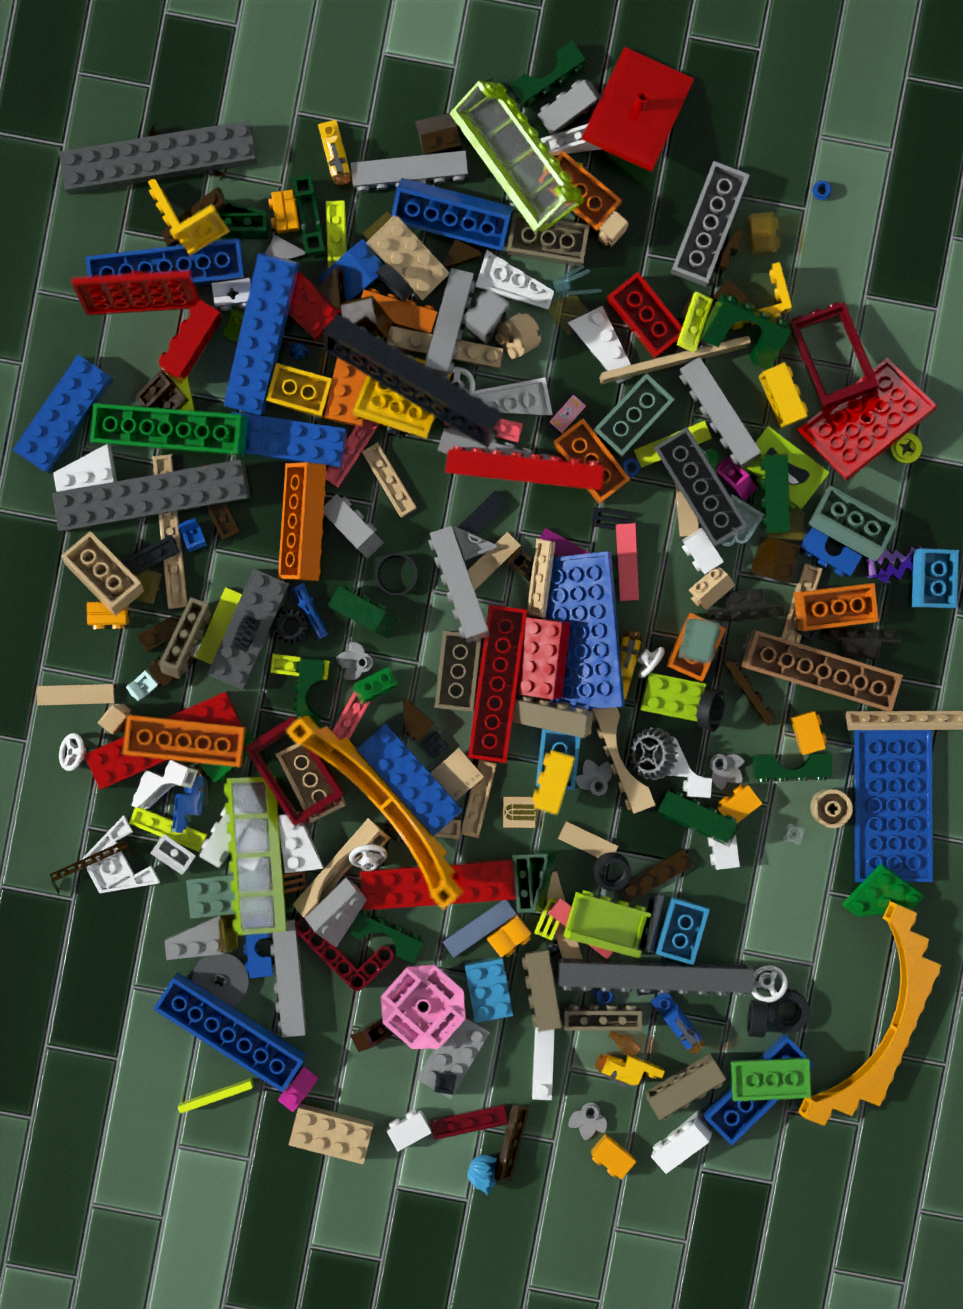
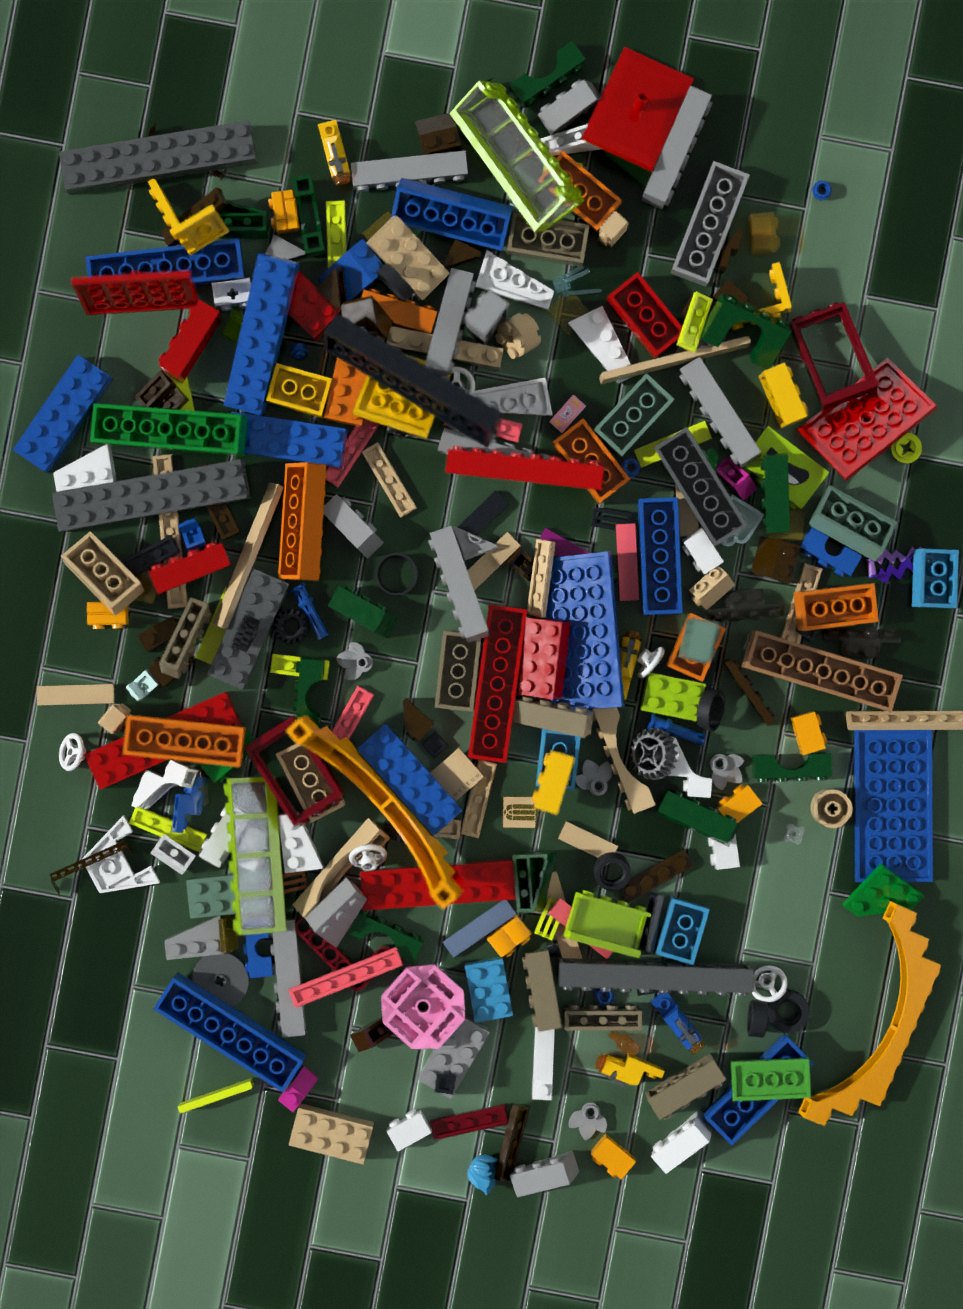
green brick [353,666,398,705] -> none
none -> red brick [149,541,230,594]
none -> tan tile [213,483,284,630]
none -> coral tile [289,947,404,1008]
none -> light grey wedge [510,1150,580,1197]
none -> blue brick [637,497,682,615]
none -> light grey brick [641,86,713,210]
none -> blue pin [647,713,706,746]

